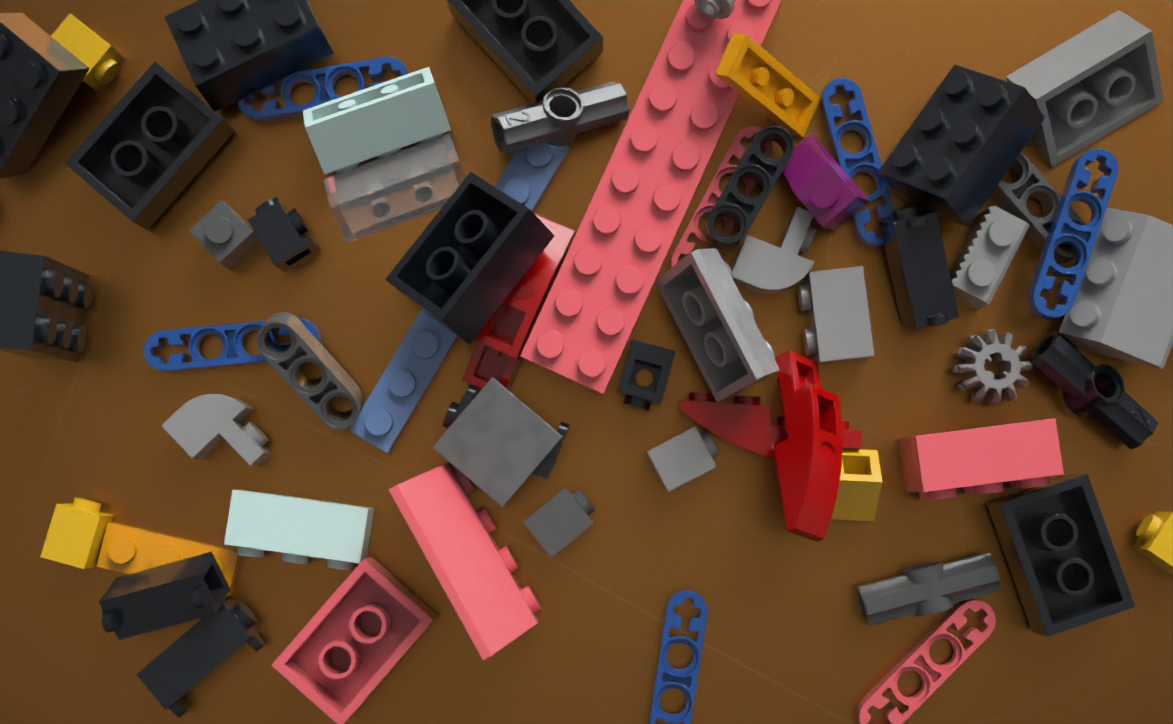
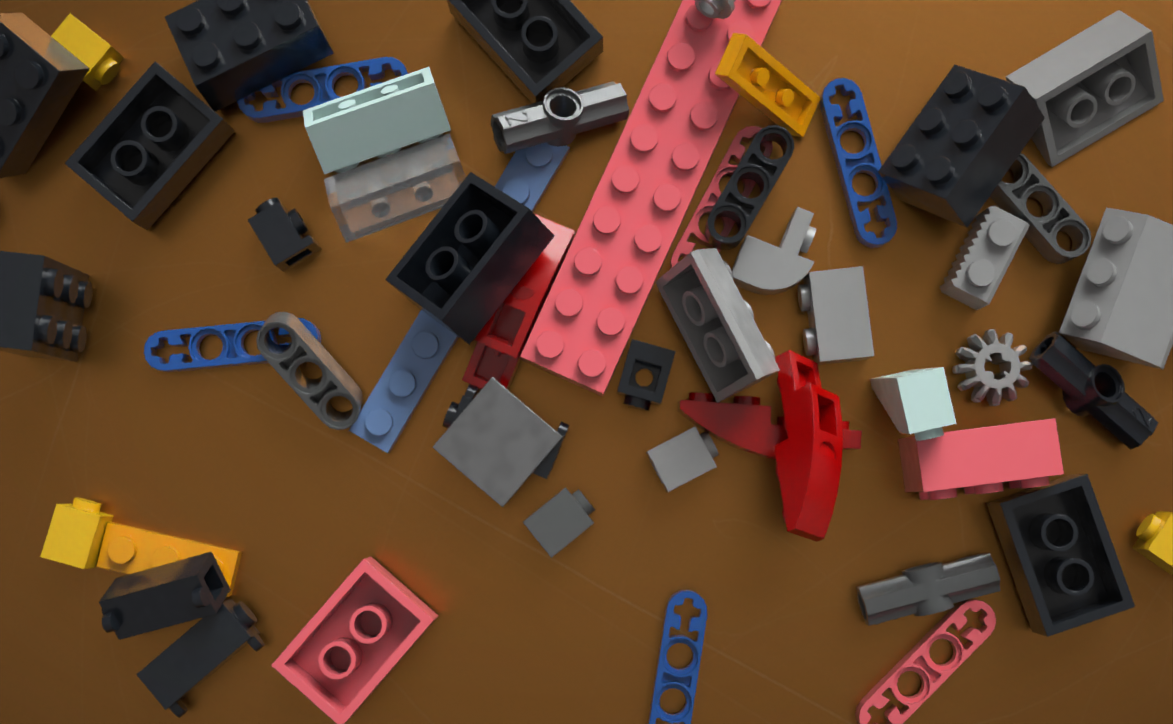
light grey brick [161,394,272,466] -> none
dark grey brick [189,200,261,271] -> none
light aqua brick [224,490,374,570] -> none
coral slope [388,463,542,660] -> none
magenta slope [782,134,869,230] -> none
yellow brick [831,449,882,521] -> none
black brick [879,204,959,329] -> none
blue beam [1027,148,1119,320] -> none
none -> light aqua slope [870,367,956,441]

